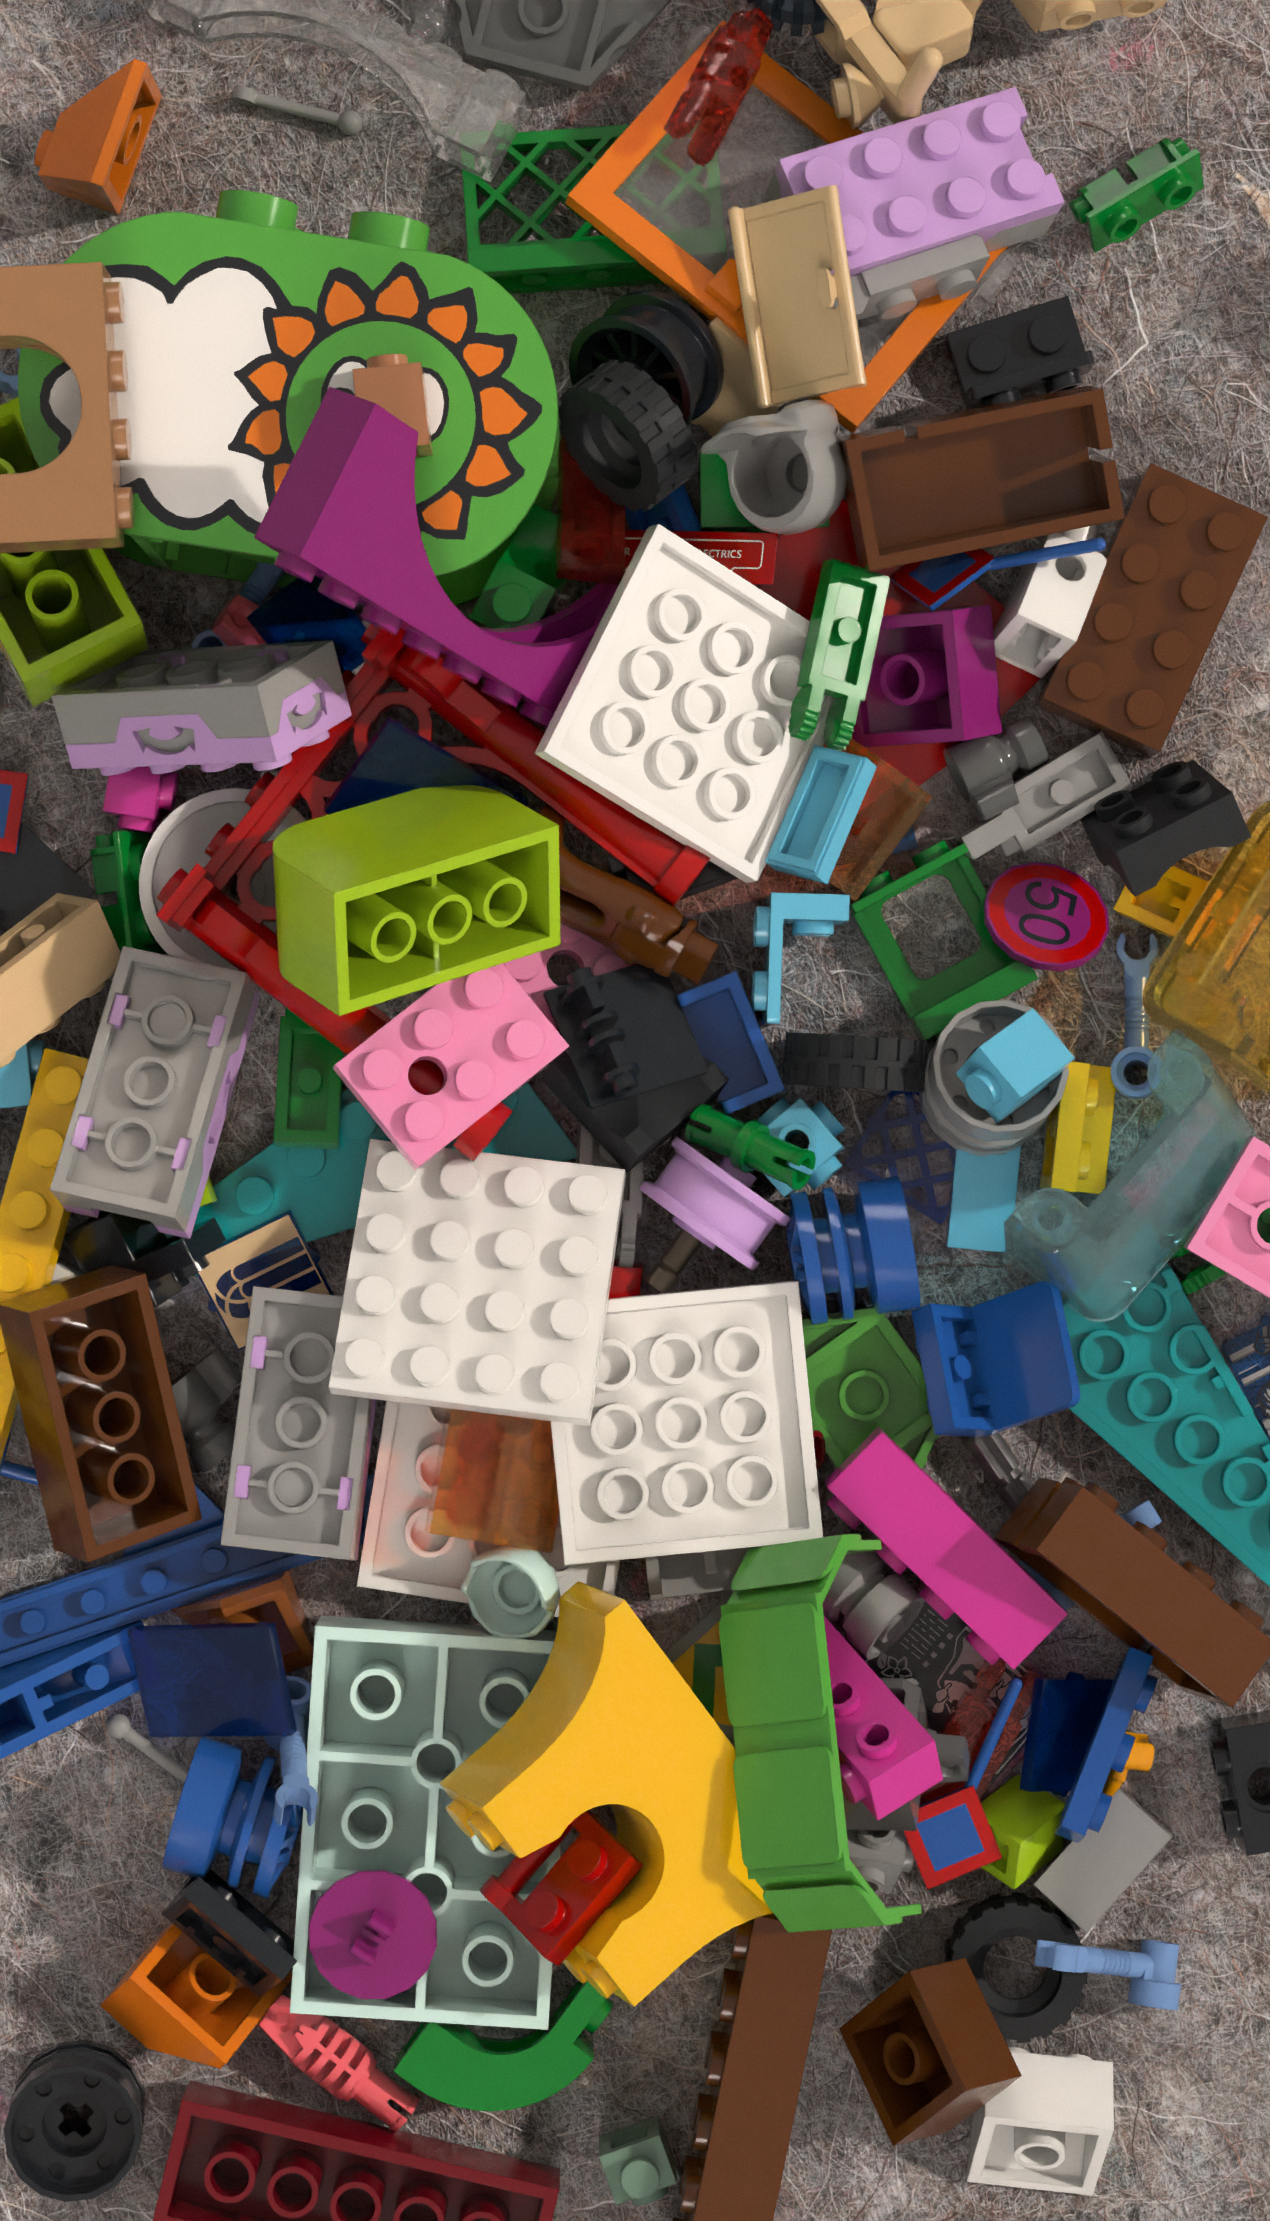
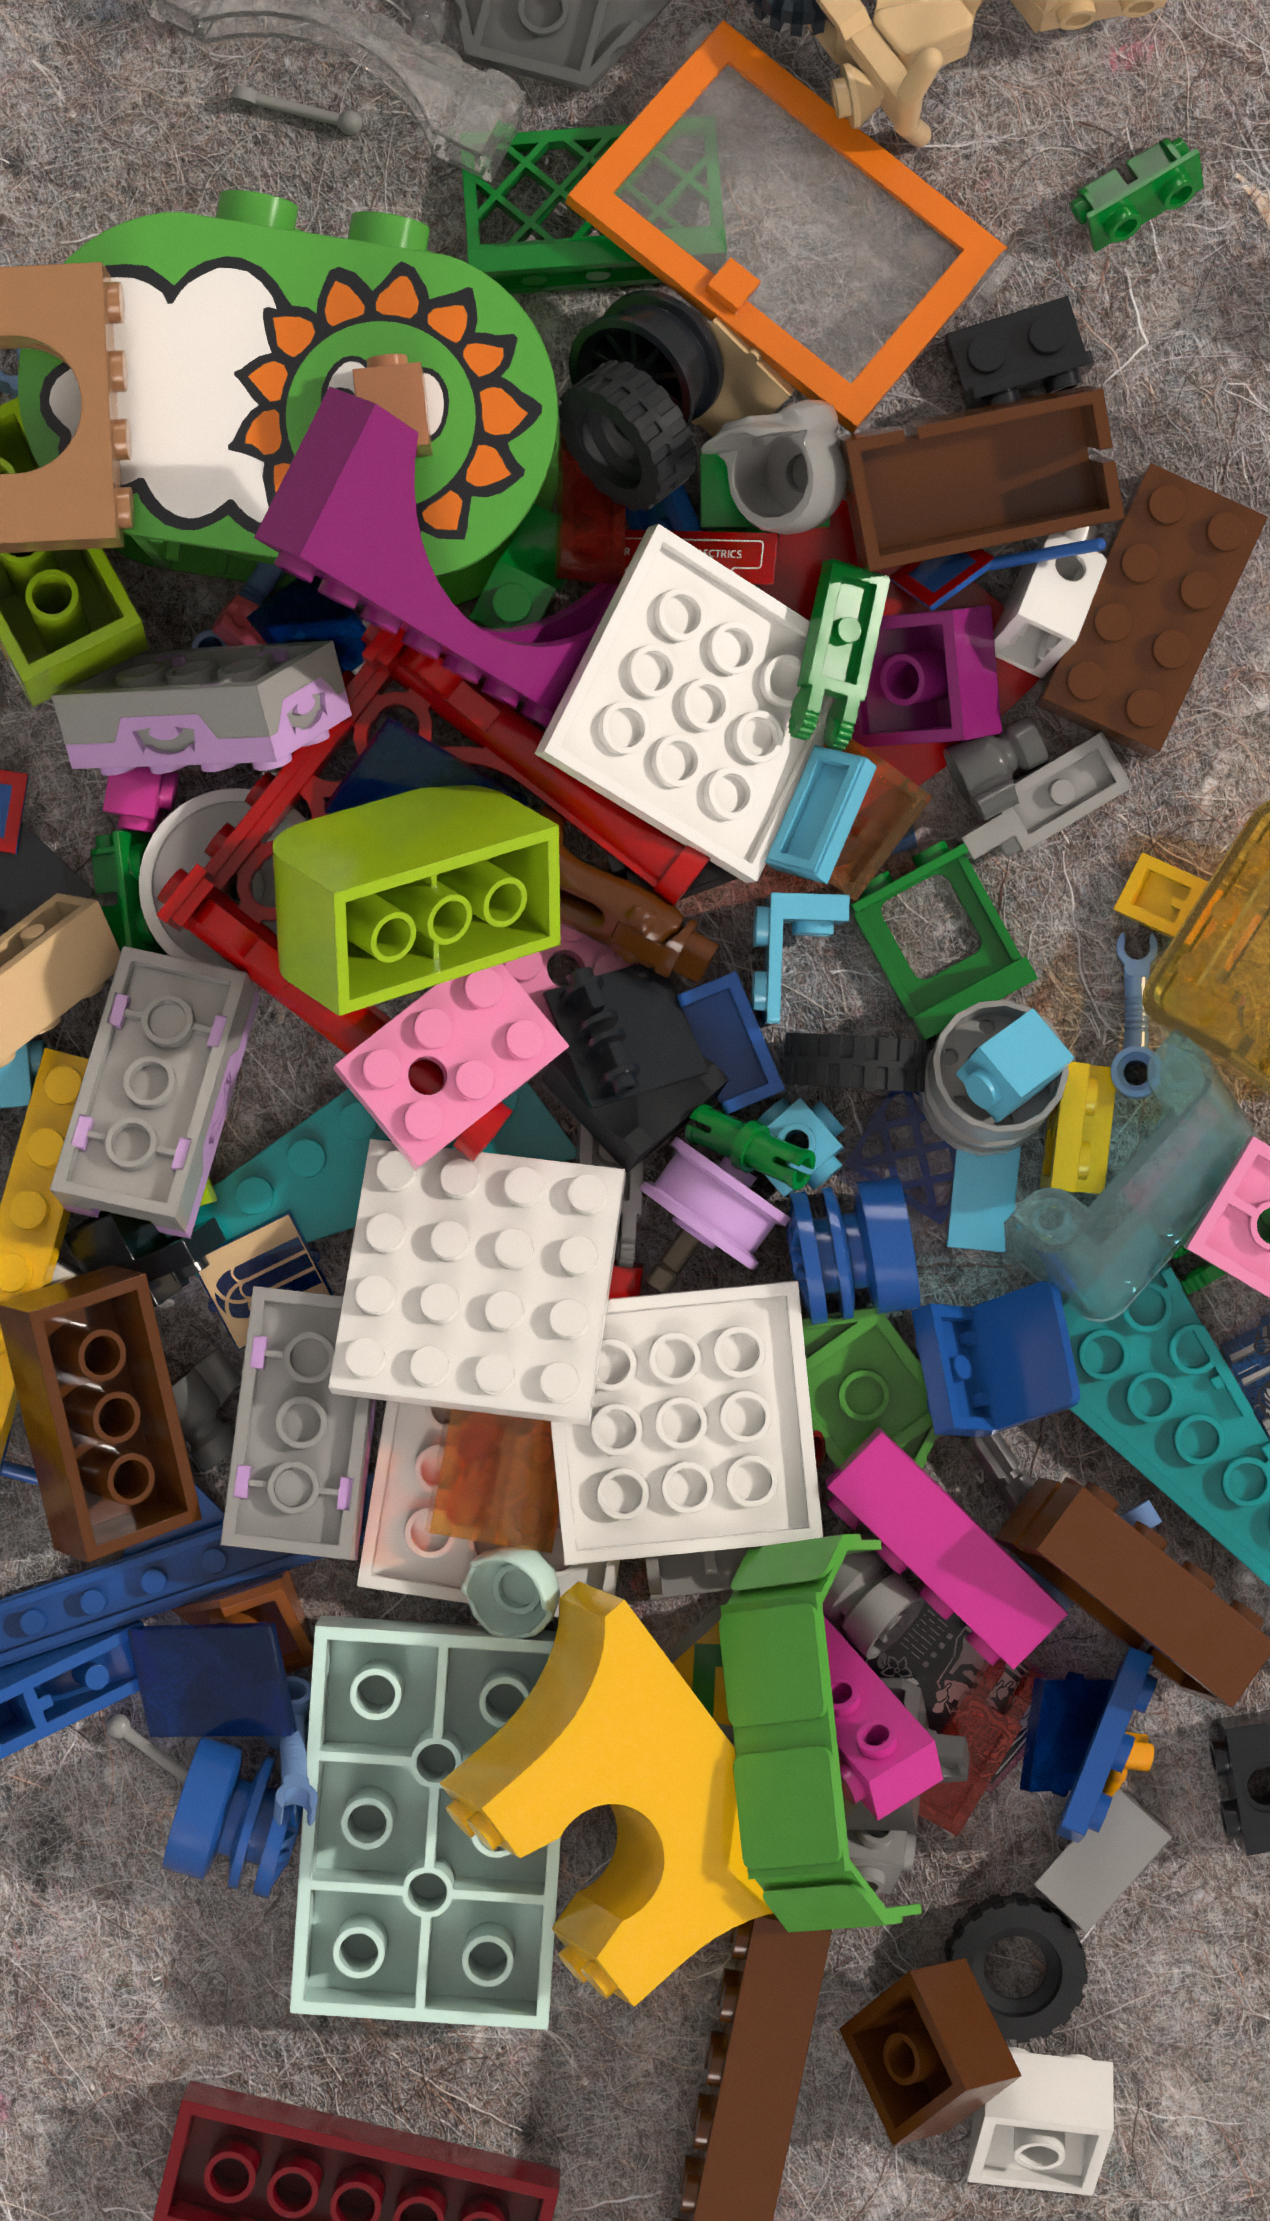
black wheel [4,2040,145,2202] -> none
orange slope [34,59,162,215] -> none
orange slope [100,1922,292,2069] -> none
black bracket [162,1869,297,1997] -> none
coral hinge [257,1994,419,2132] -> none
green hinge [274,1008,344,1149] -> none
magenta piece [309,1870,437,1999] -> none
green arch [393,1980,614,2111] -> none
red plate [479,1810,643,1966] -> none
sand green brick [599,2115,680,2206] -> none
clear red hinge [664,8,774,167] -> none
tan door [728,185,867,409] -> none
lavender piece [765,87,1065,277] -> none
light grey hinge [834,234,990,324] -> none
piece [903,1678,1022,1890] -> none
lime panel [980,1775,1065,1890] -> none
piece [984,862,1109,972] -> none
medium blue brick [1034,1939,1181,2010] -> none
black brick [1080,760,1251,897] -> none

